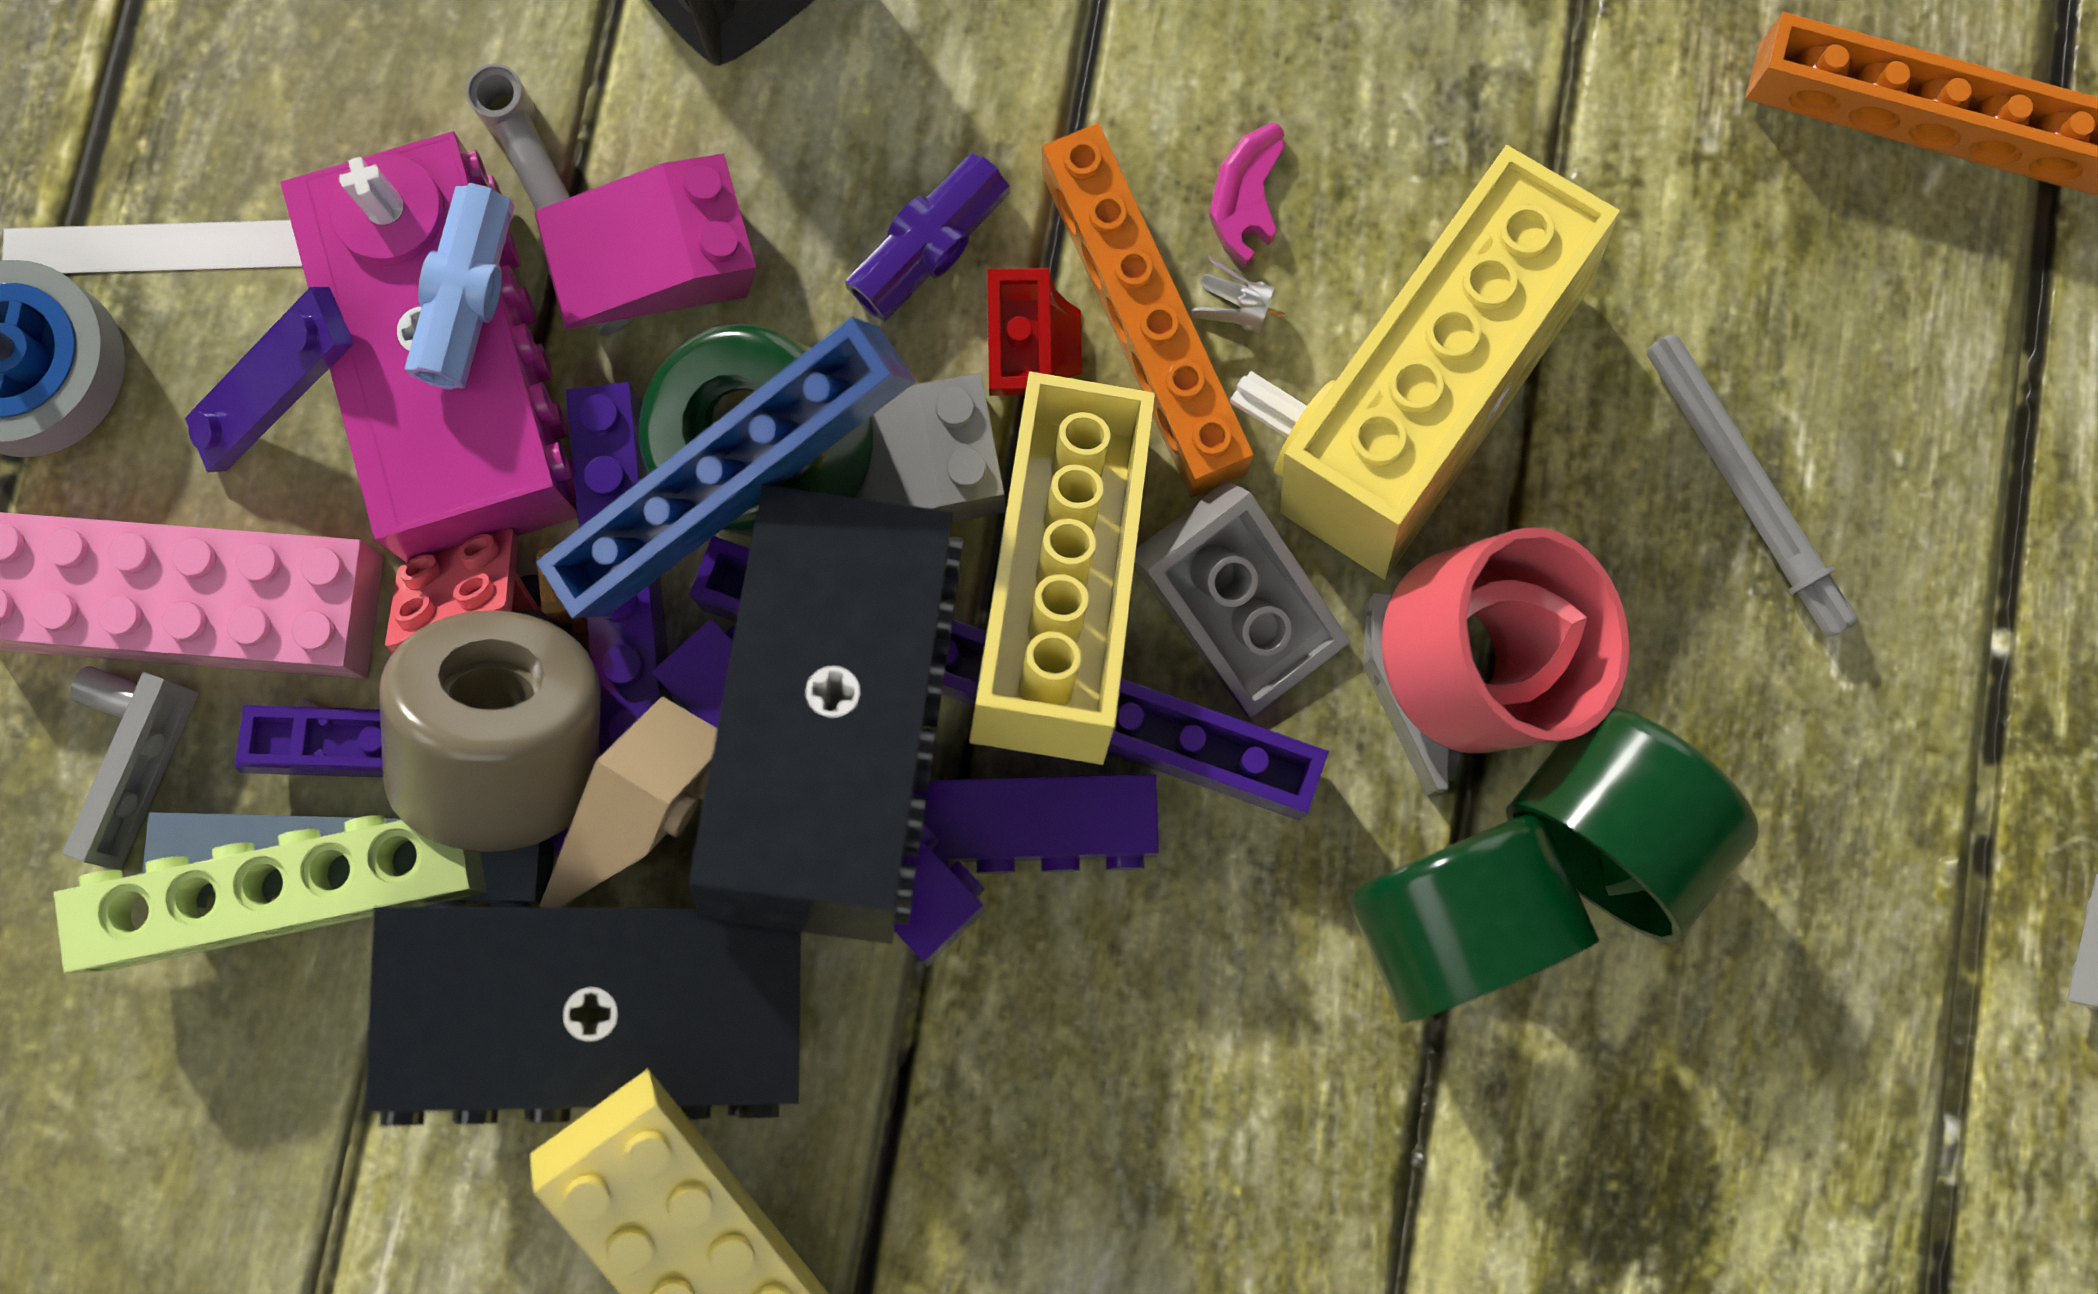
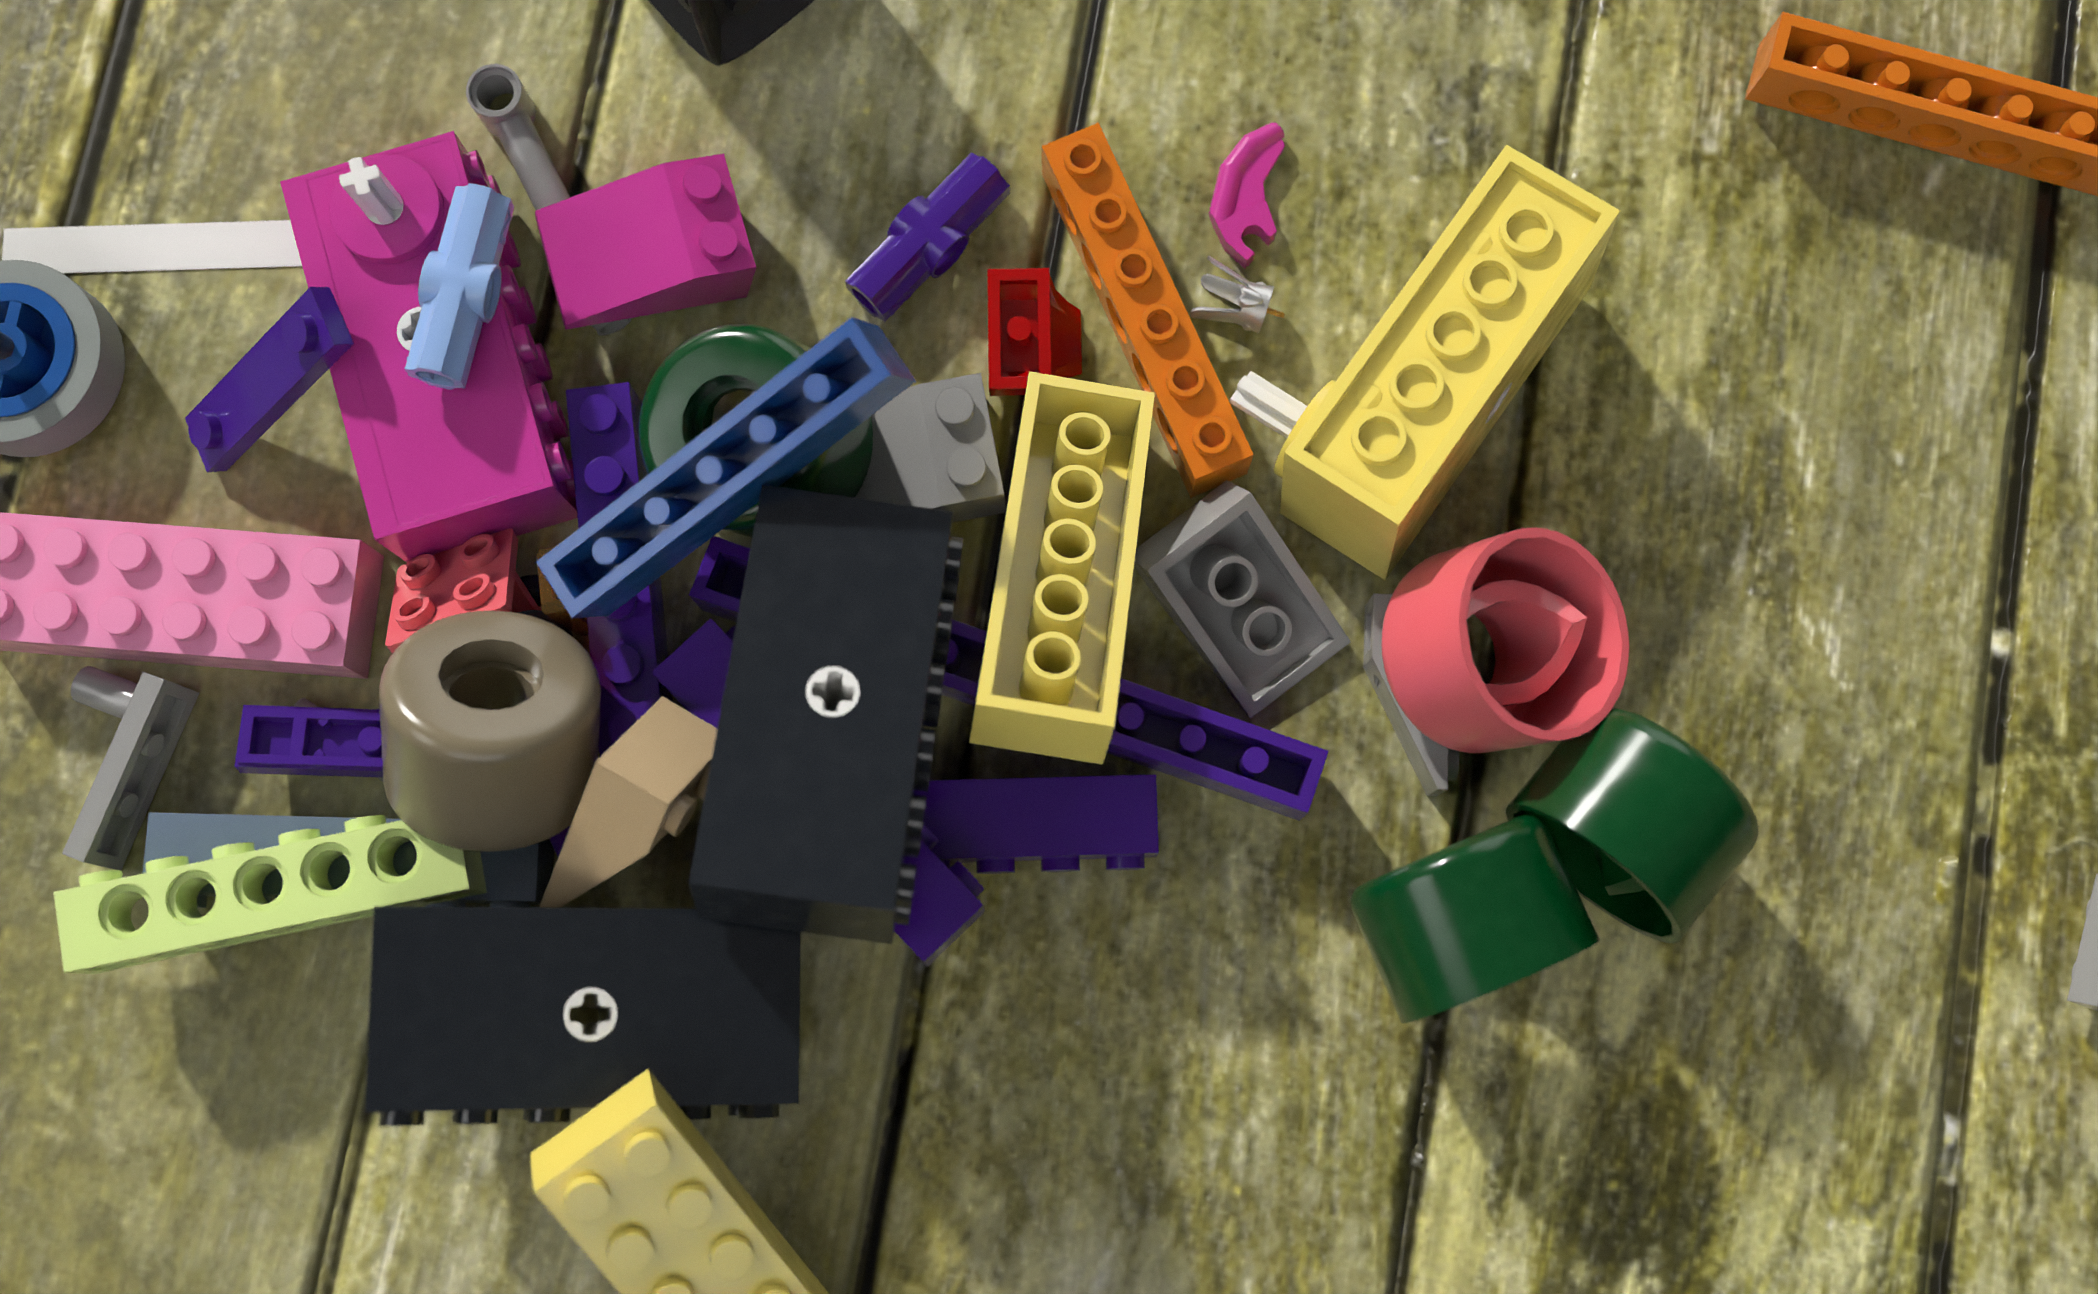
light grey axle [1647,334,1857,637] -> none

